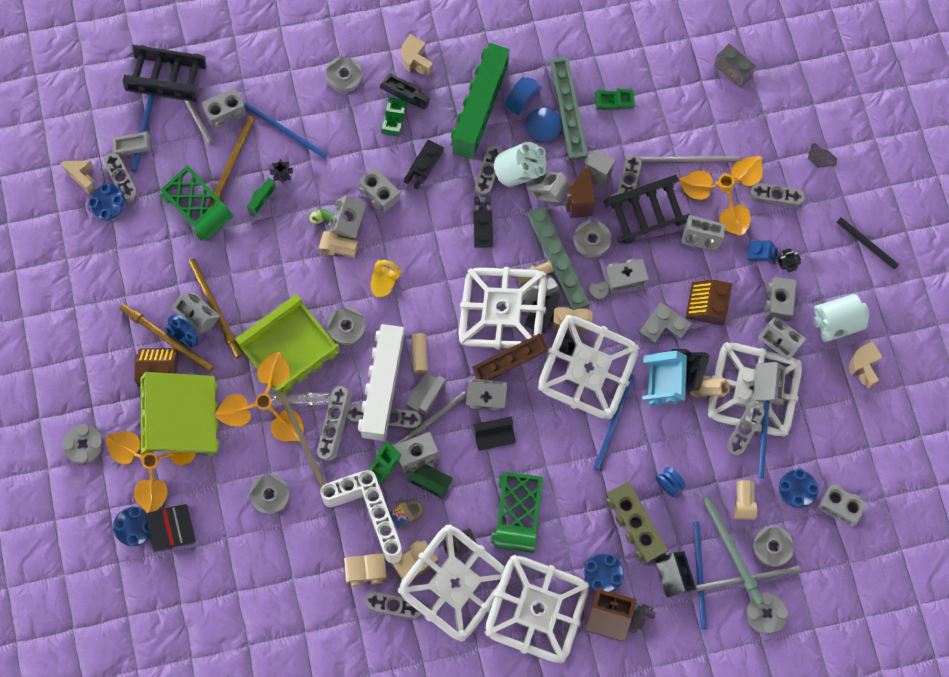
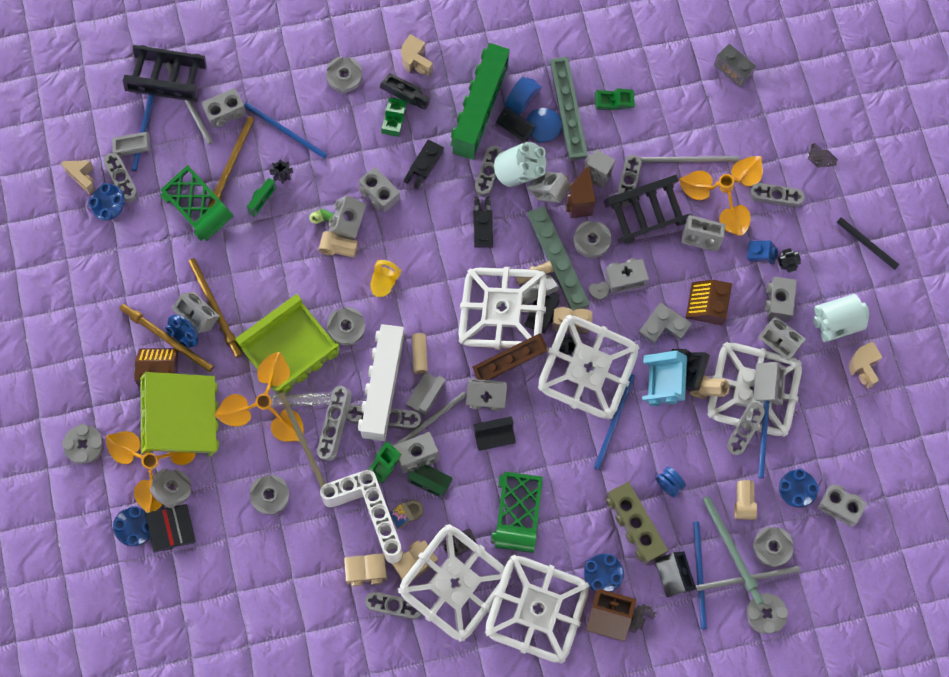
none -> light grey plate [150,468,191,508]
none -> black tile [496,106,536,143]

